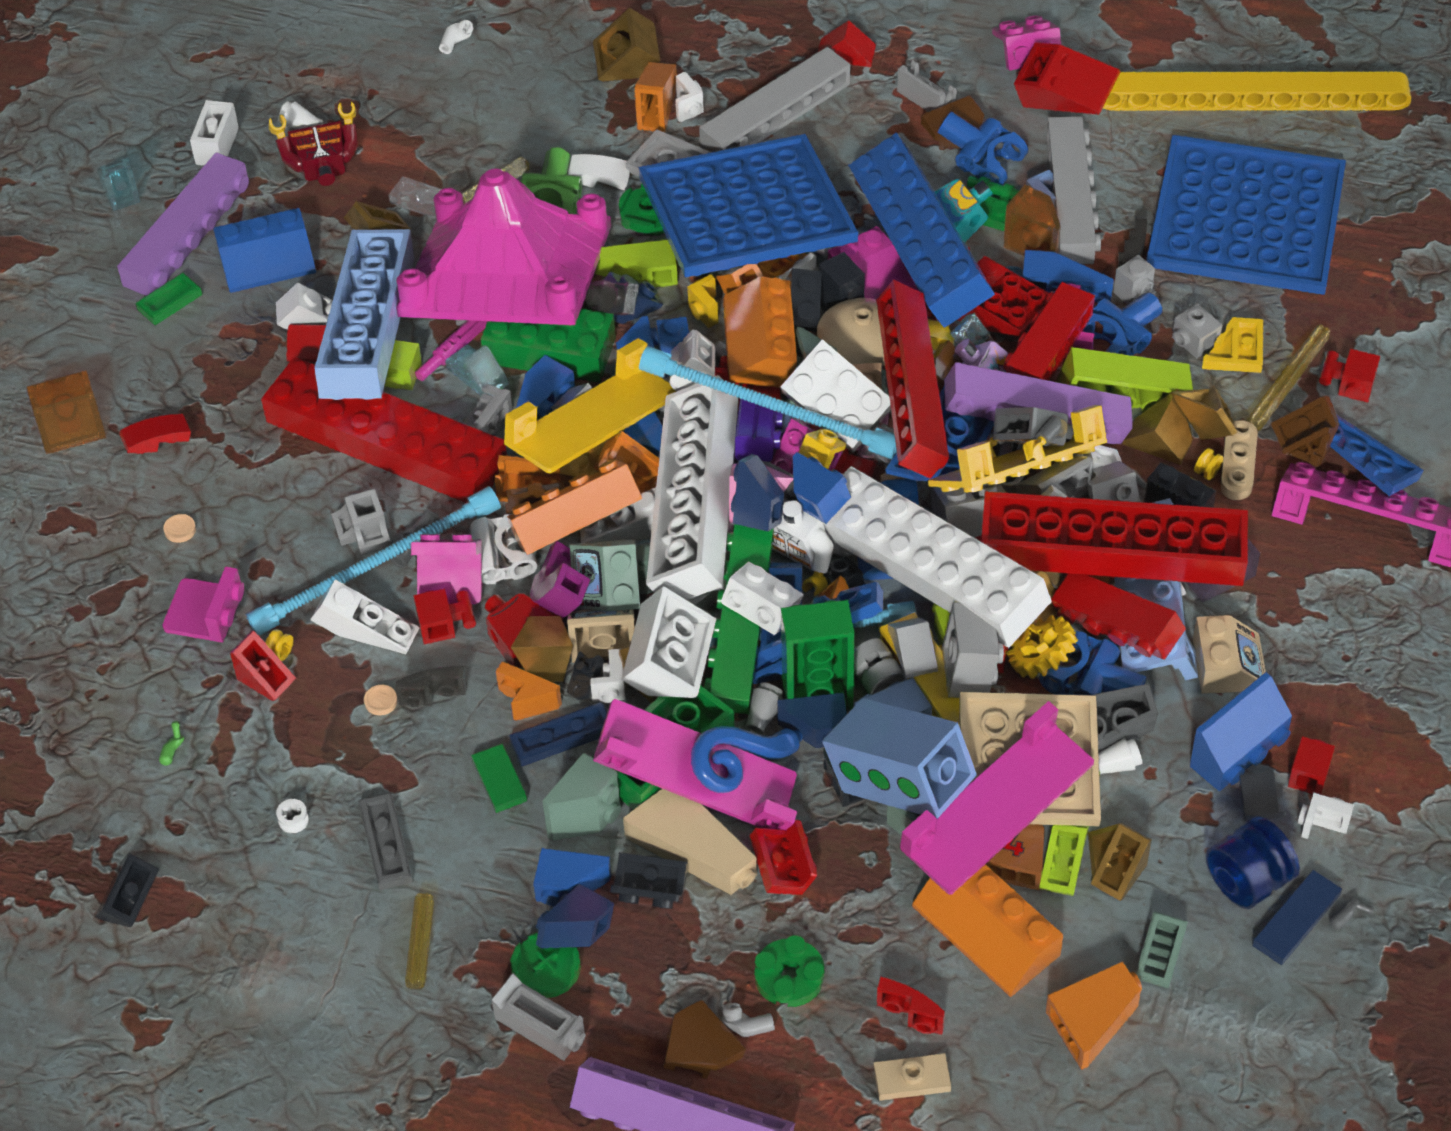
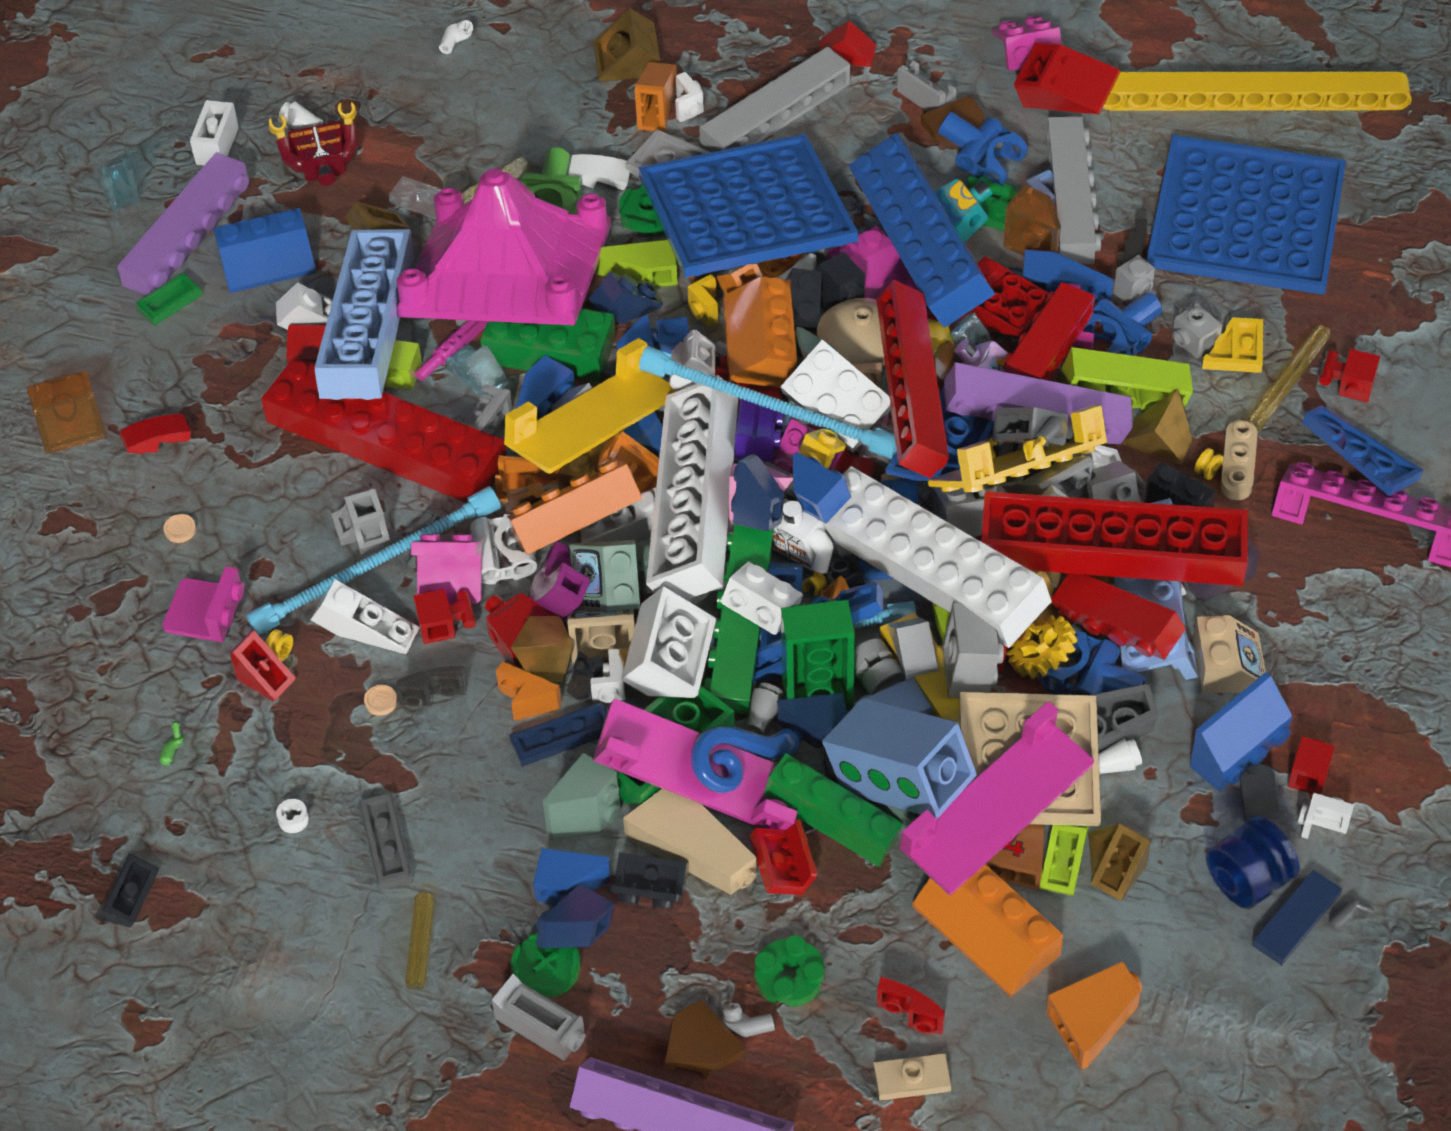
green tile [471,744,527,813] -> none
clear smoke slope [586,281,639,315] -> none
sand green slope [1136,911,1188,989] -> none
pearl gold slope [1170,386,1237,440] -> none
reddish brown slope [1271,396,1339,466] -> none
none -> green brick [763,753,903,867]

